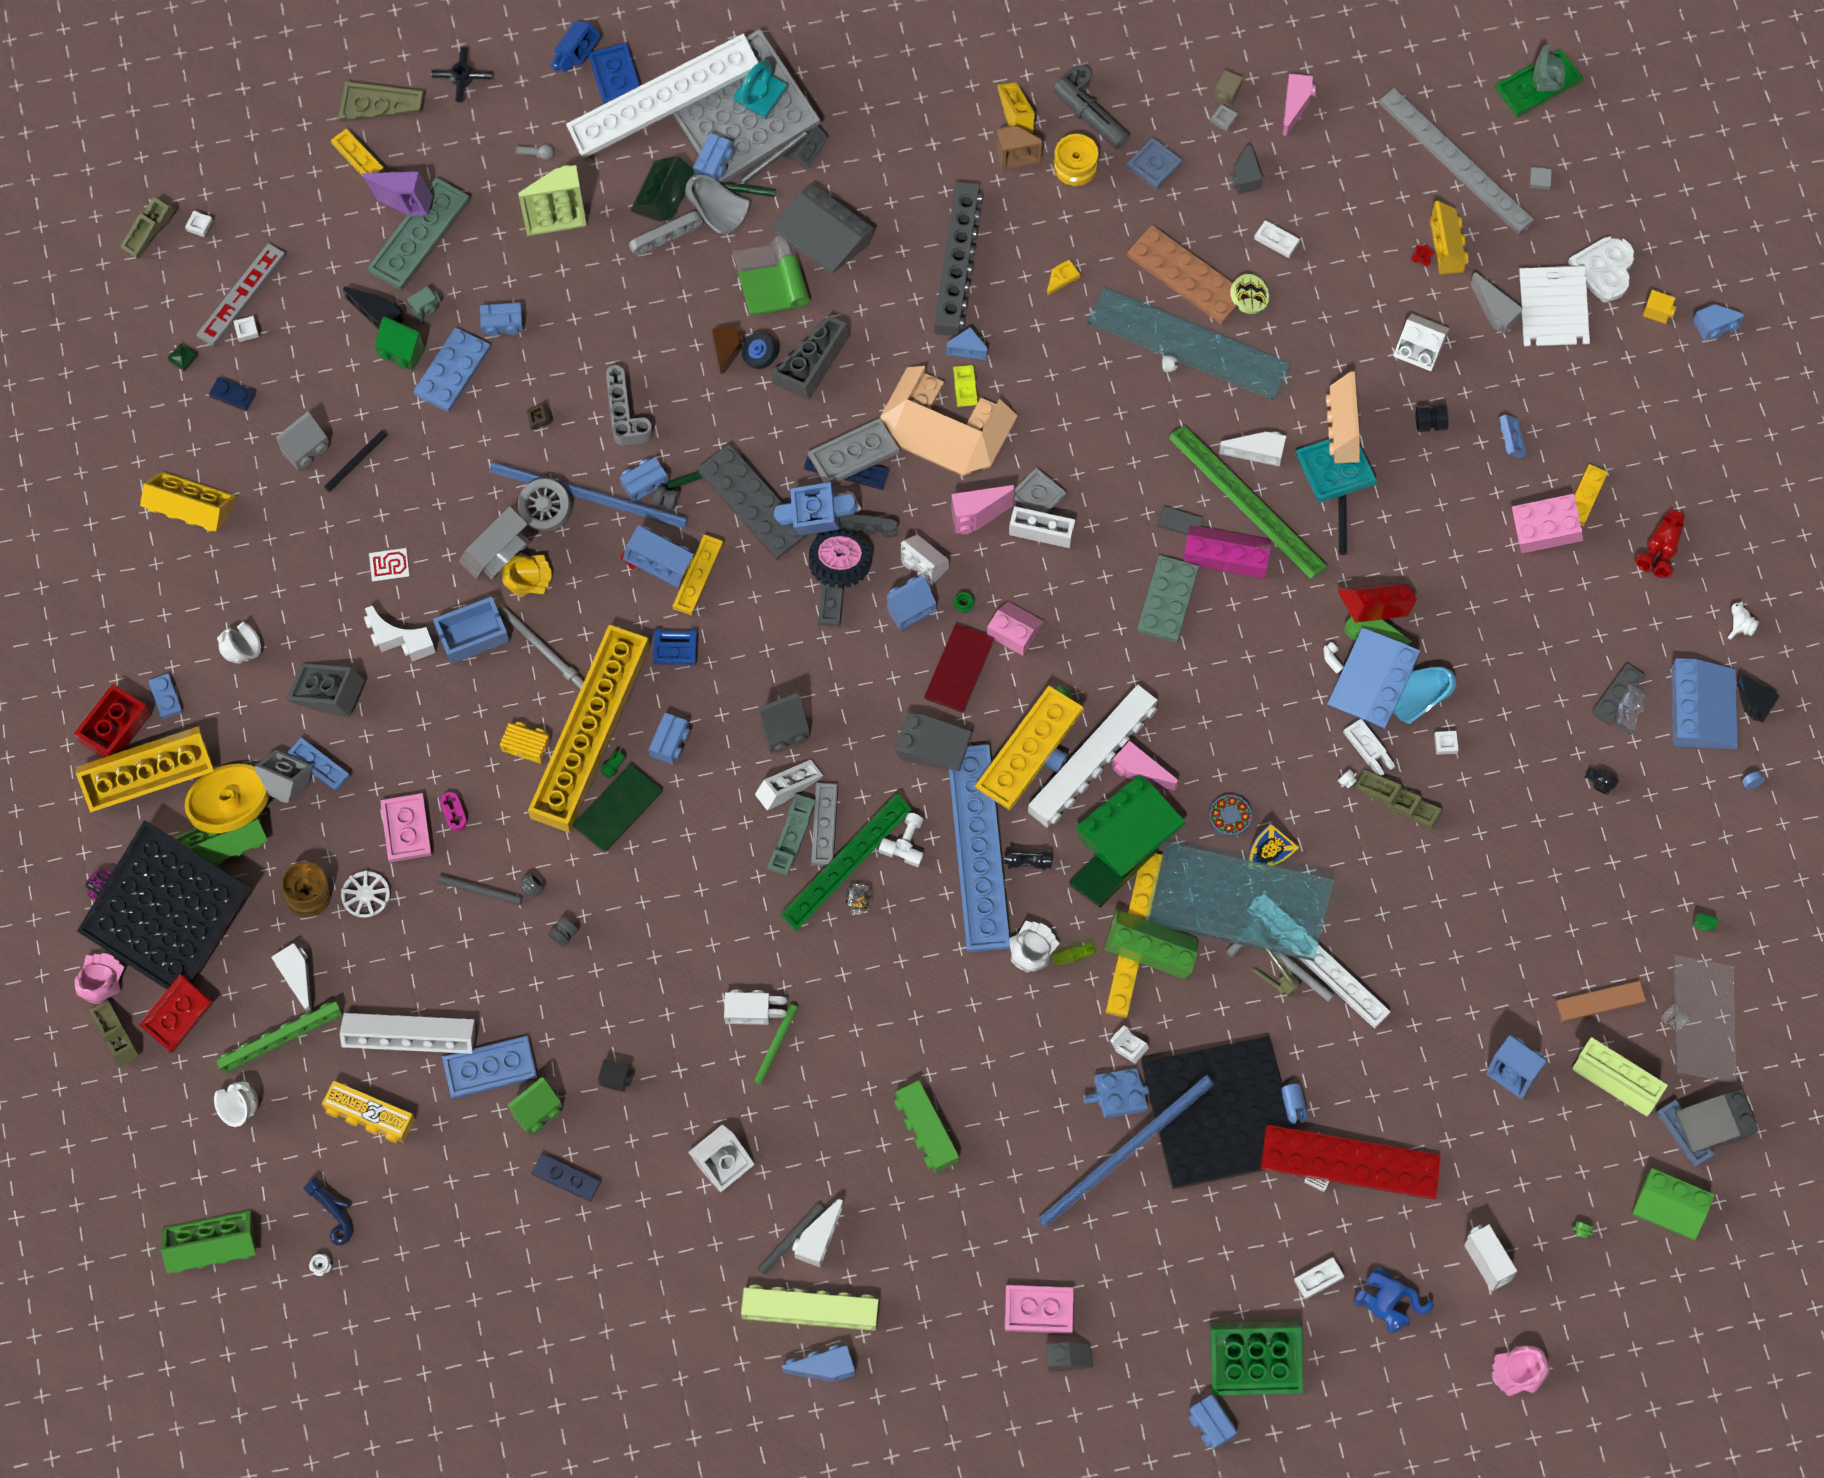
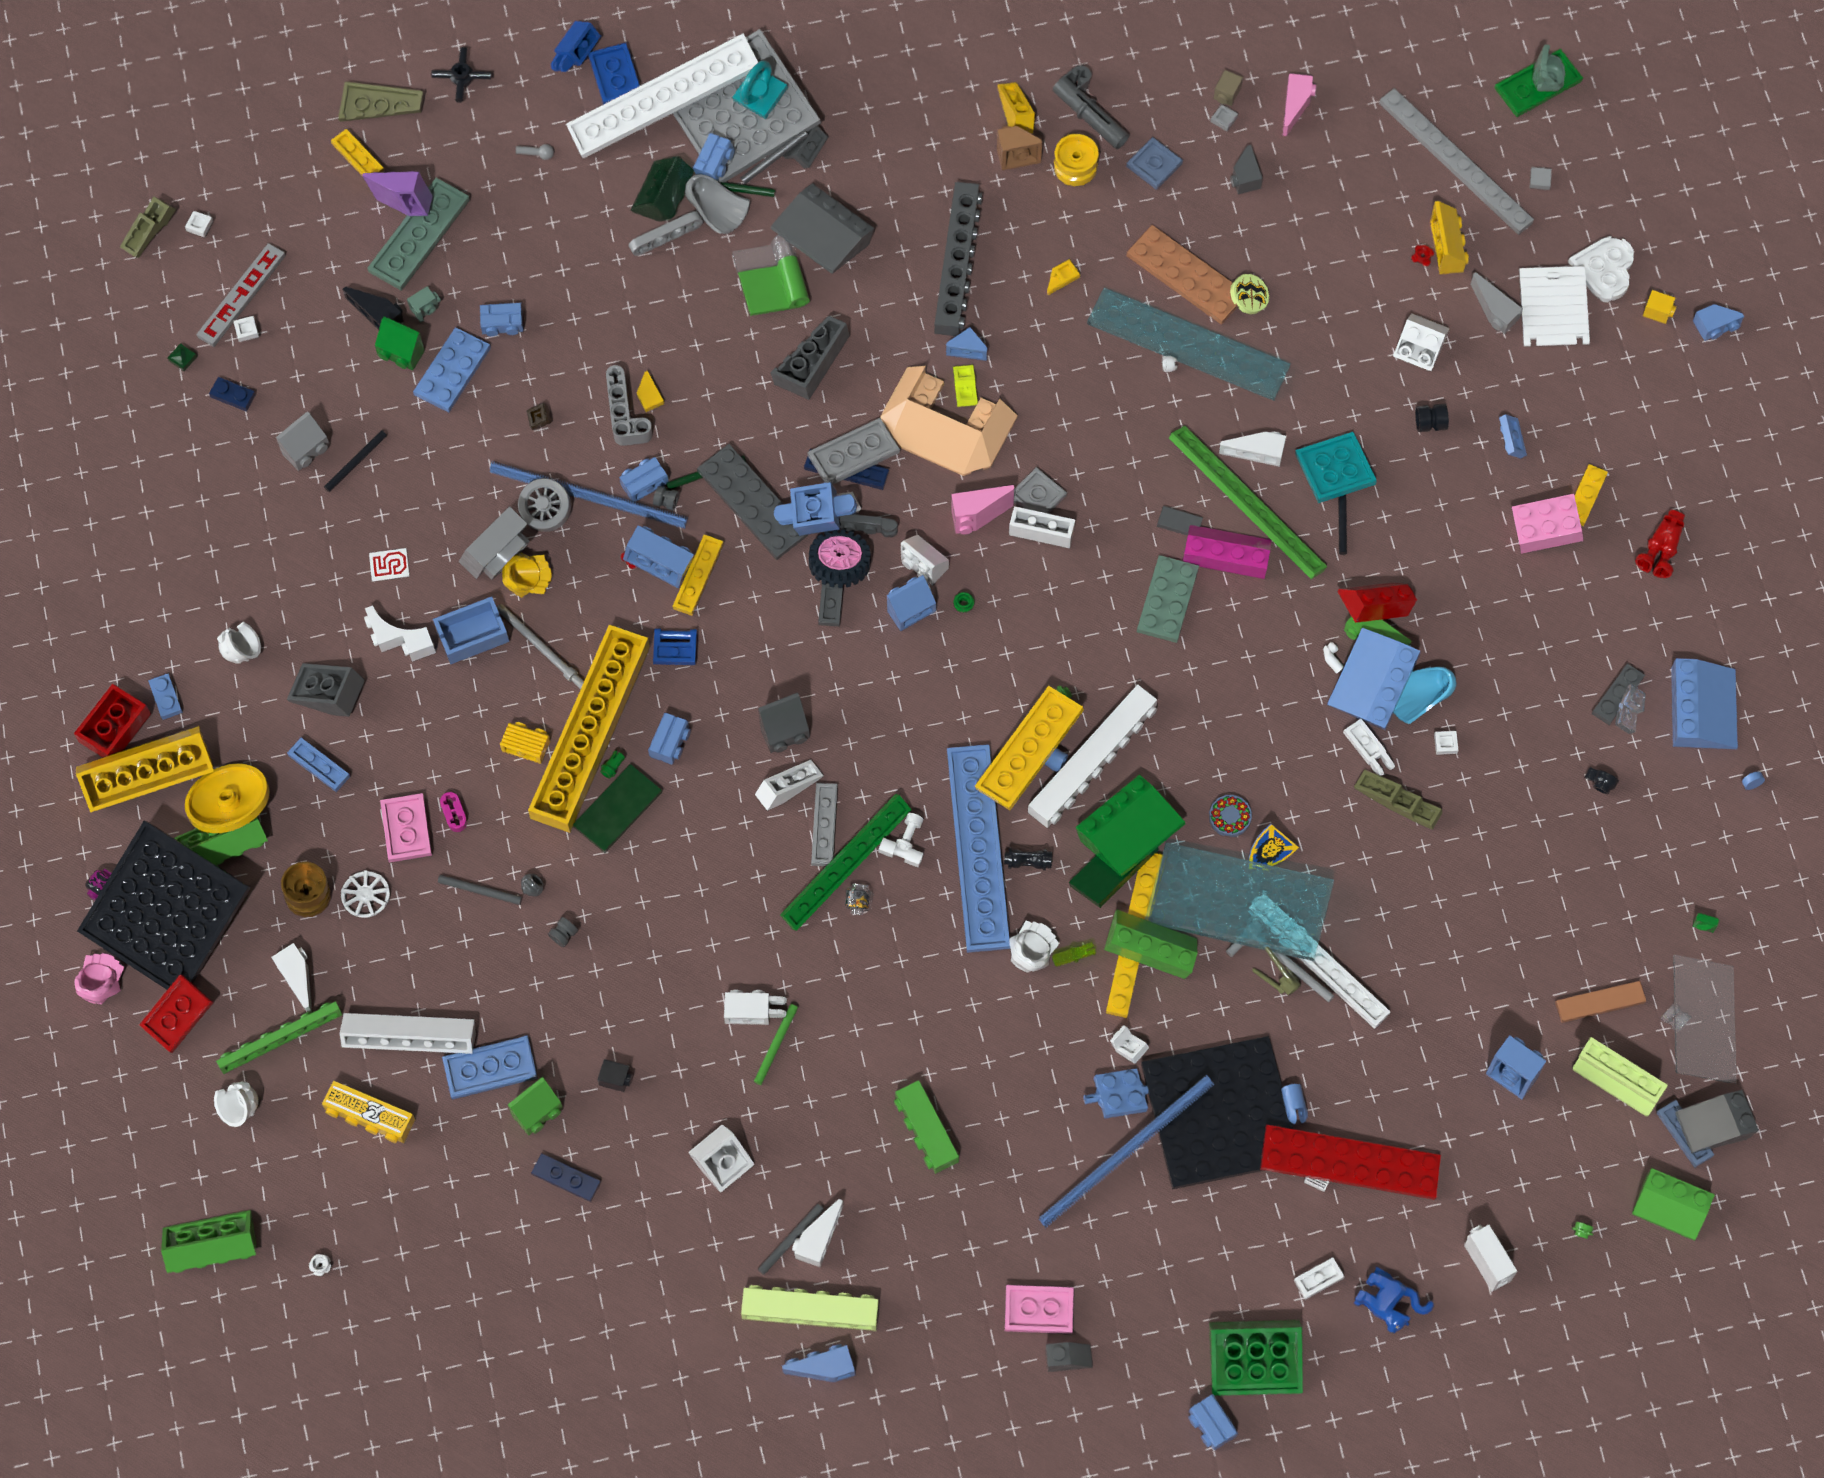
olive slope [89,1000,139,1067] -> none
yellow slope [140,471,237,531] -> none
light grey slope [255,750,313,803] -> none
dark blue plant [303,1177,352,1245] -> none
yellowish green slope [518,165,587,236] -> none
reddish brown slope [712,324,744,374] -> none
black wheel [741,332,778,369] -> none
sand green slope [767,794,815,876] -> none
dark grey slope [894,713,972,771] -> none
dark red tile [924,624,994,713] -> none
bright pink slope [987,602,1044,656] -> none
bright pink slope [1112,741,1178,791] -> none
white plate [1254,220,1300,258] -> none
light nougat slope [1326,372,1360,463] -> none
white plate [1337,769,1357,789] -> none
bright pink hair [1492,1345,1550,1396] -> none
white animal [1728,601,1759,640] -> none
black slope [1737,674,1779,723] -> none
none -> yellow tile [636,371,664,412]

